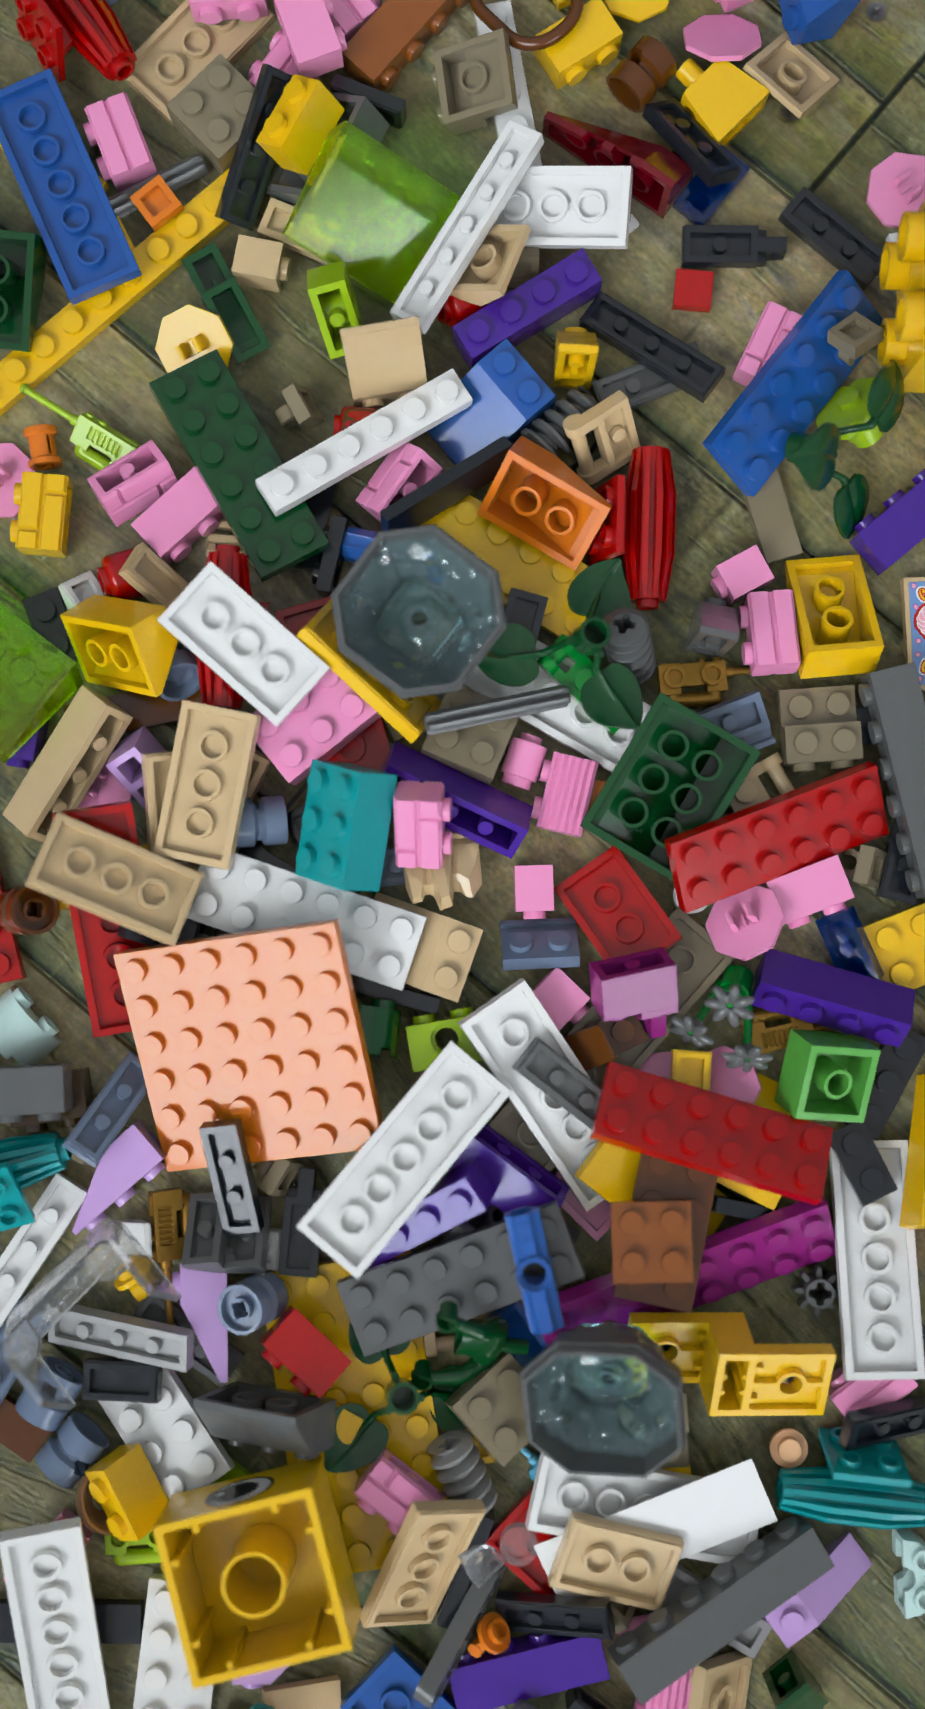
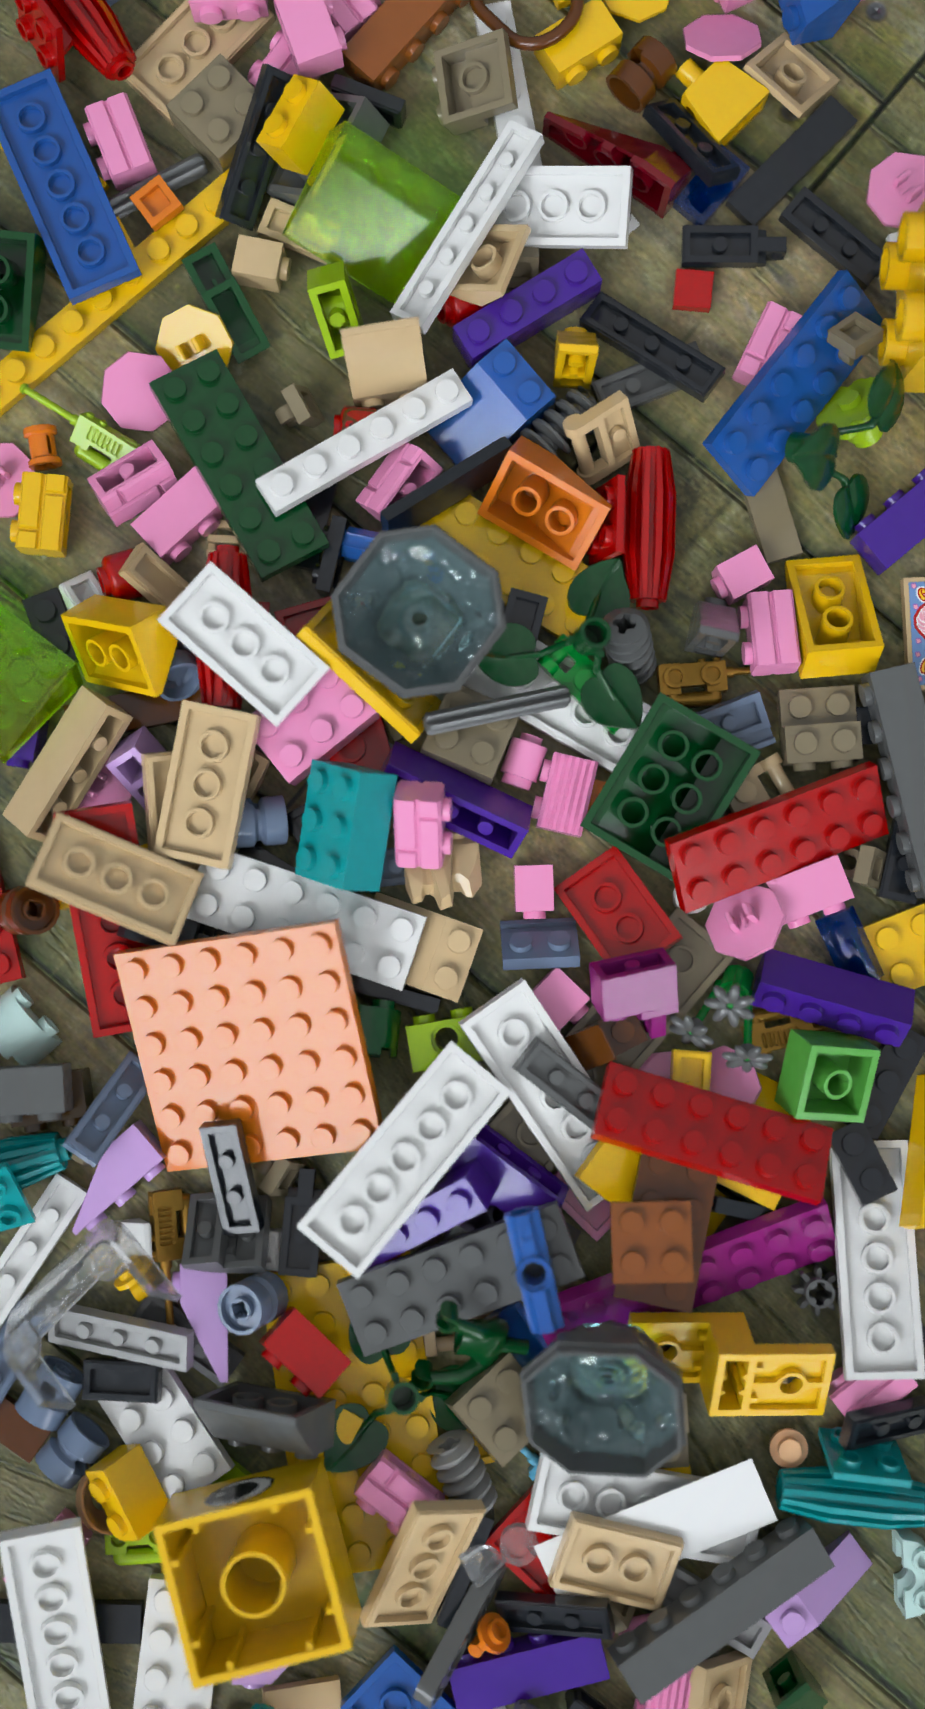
none -> bright pink piece [101,351,172,432]
none -> black tile [725,95,858,225]

